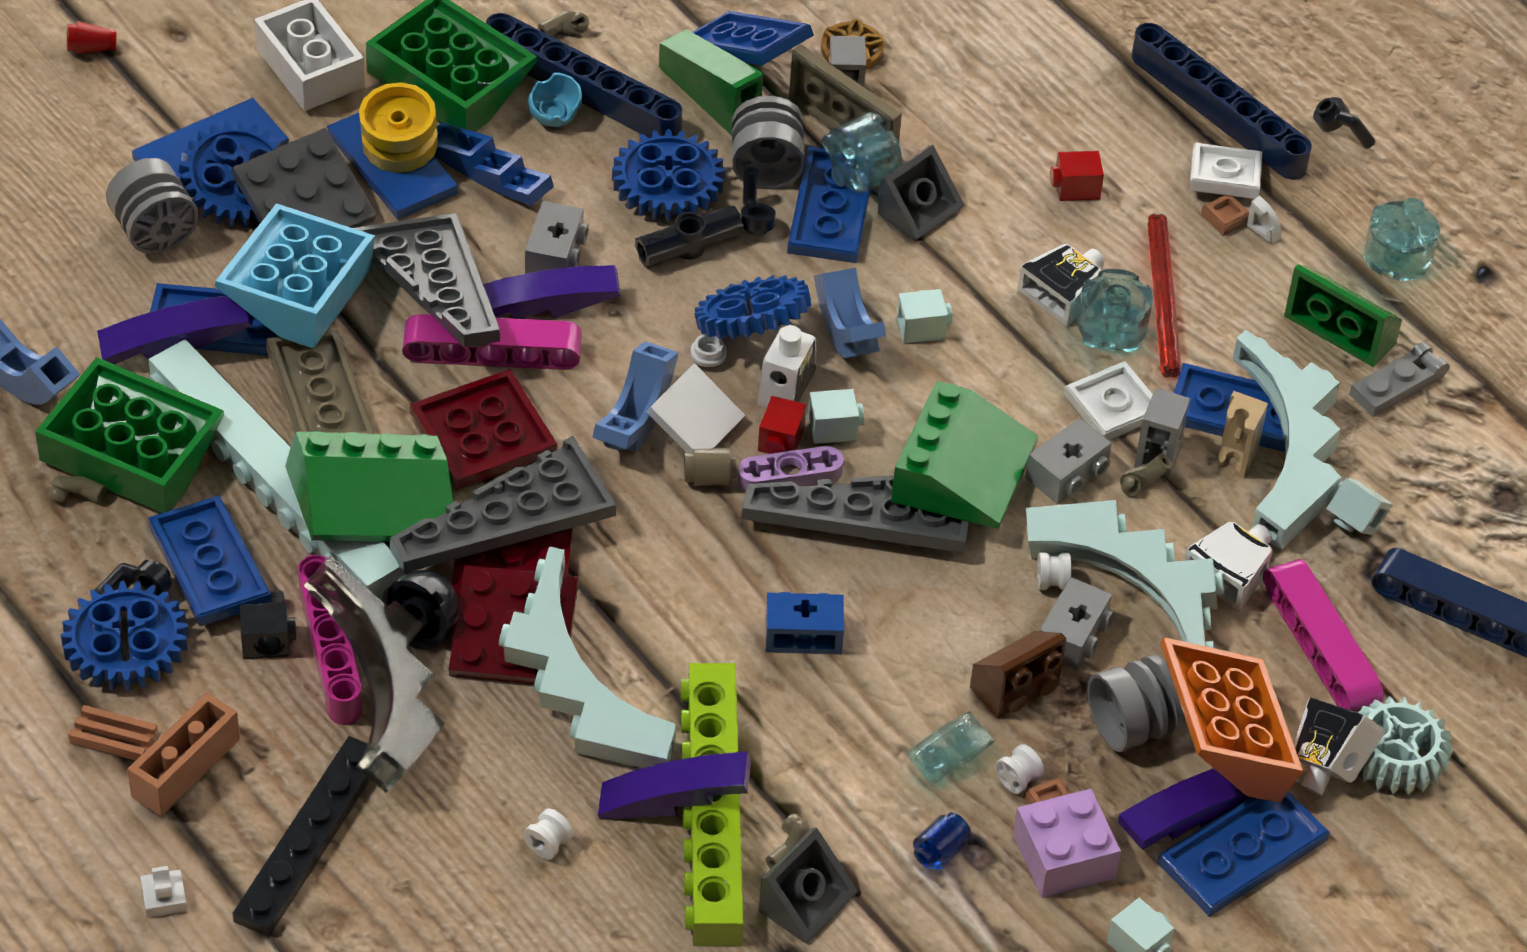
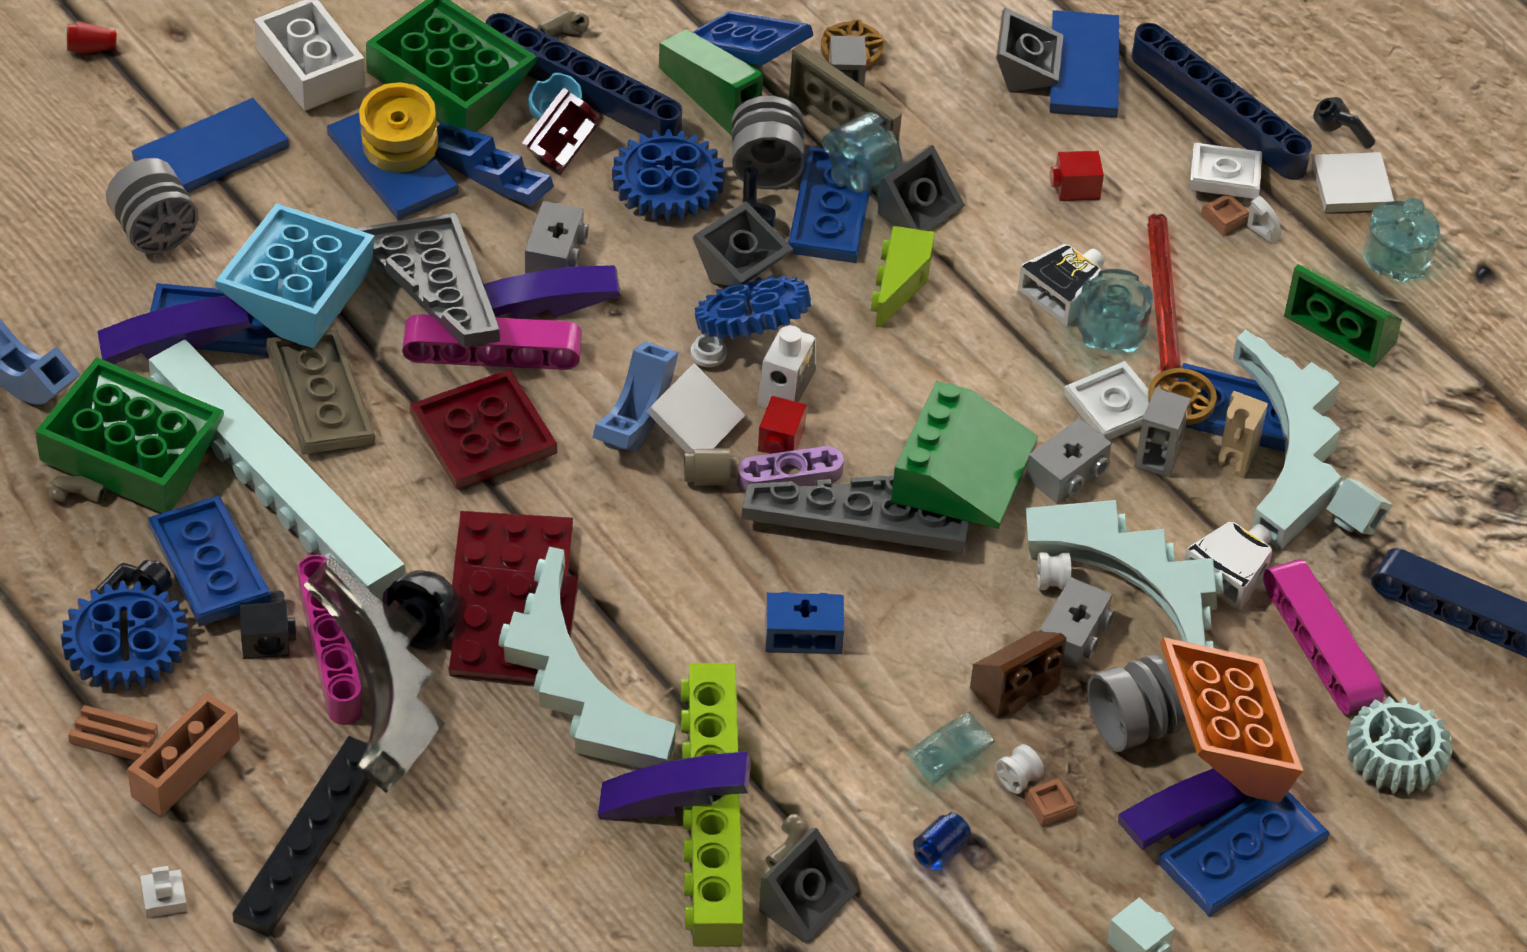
blue gear [178,120,281,227] -> none
dark grey plate [231,128,377,228] -> none
green slope [285,431,453,542] -> none
dark grey wing [390,436,616,573] -> none
white wheel [523,808,574,860] -> none
black piece [635,206,744,267] -> none
light aqua brick [808,389,864,444] -> none
medium blue arch [813,268,886,358] -> none
light aqua brick [896,289,952,344] -> none
lavender brick [1013,788,1121,898] -> none
dark tan arm [1120,453,1173,496] -> none
torso [1294,697,1386,796] -> none
light grey plate [1349,342,1450,417] -> none
none -> dark red hinge [522,87,602,174]
none -> dark grey slope [693,201,793,286]
none -> lime slope [871,226,935,327]
none -> dark grey slope [996,7,1064,92]
none -> blue tile [1049,10,1119,117]
none -> pearl gold wheel [1148,368,1217,427]
none -> white tile [1312,152,1394,213]

